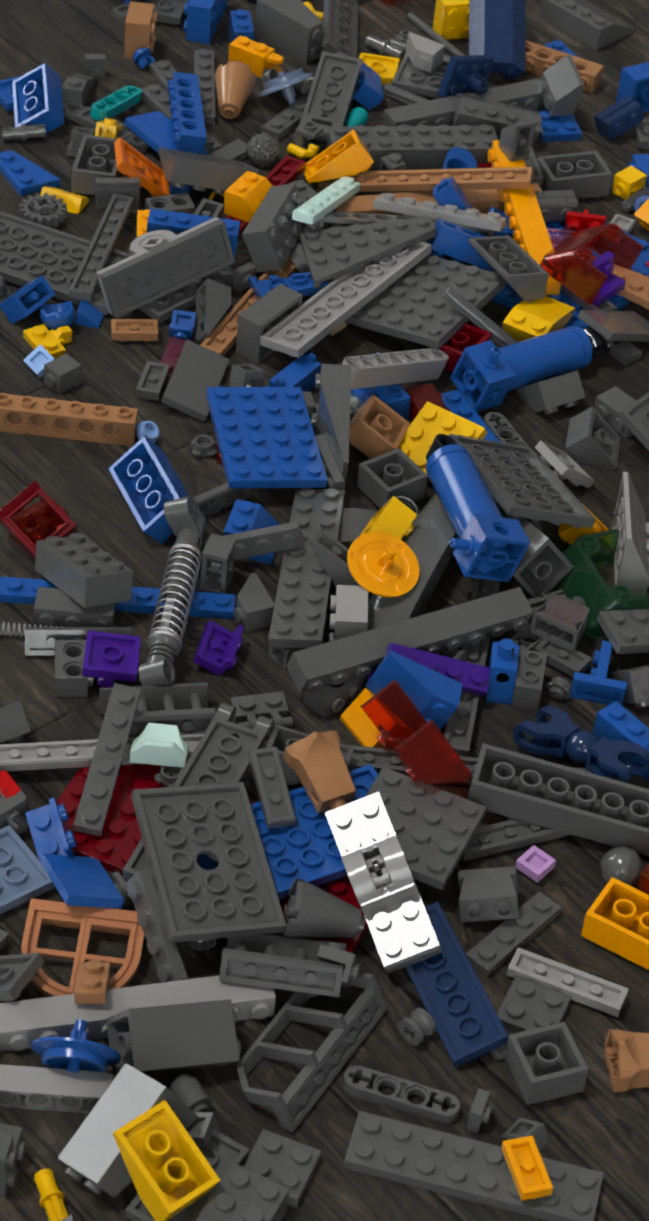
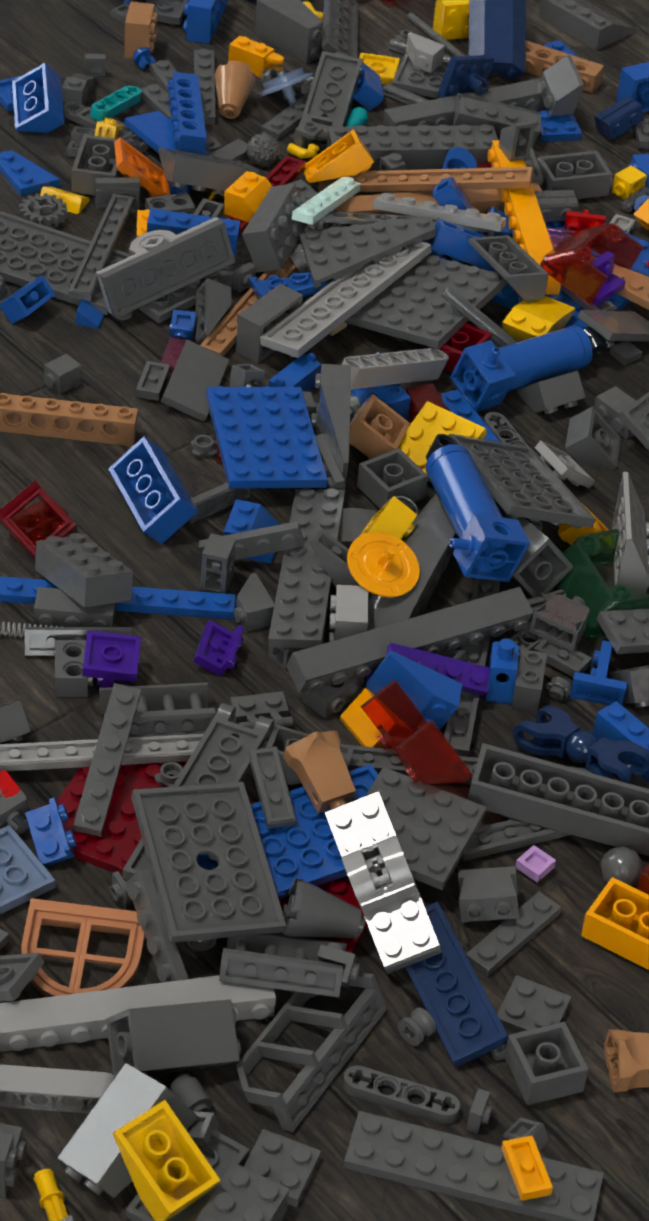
dark grey pin [2,124,46,141] -> none
yellow hinge [23,324,73,359] -> none
light blue plate [23,344,54,378] -> none
blue piece [31,1020,121,1074] -> none
blue hair [40,301,75,330] -> none
blue tile [41,854,124,909] -> none
medium nougat plate [74,960,111,1004] -> none
medium nougat plate [111,319,158,342] -> none
light aqua slope [129,723,188,768] -> none
light blue plate [136,421,159,443] -> none
dark grey piece [139,496,207,686] -> none
blue brick [229,9,254,42] -> none
dark grey pin [365,34,405,61] -> none
light grey plate [507,947,629,1017] -> none

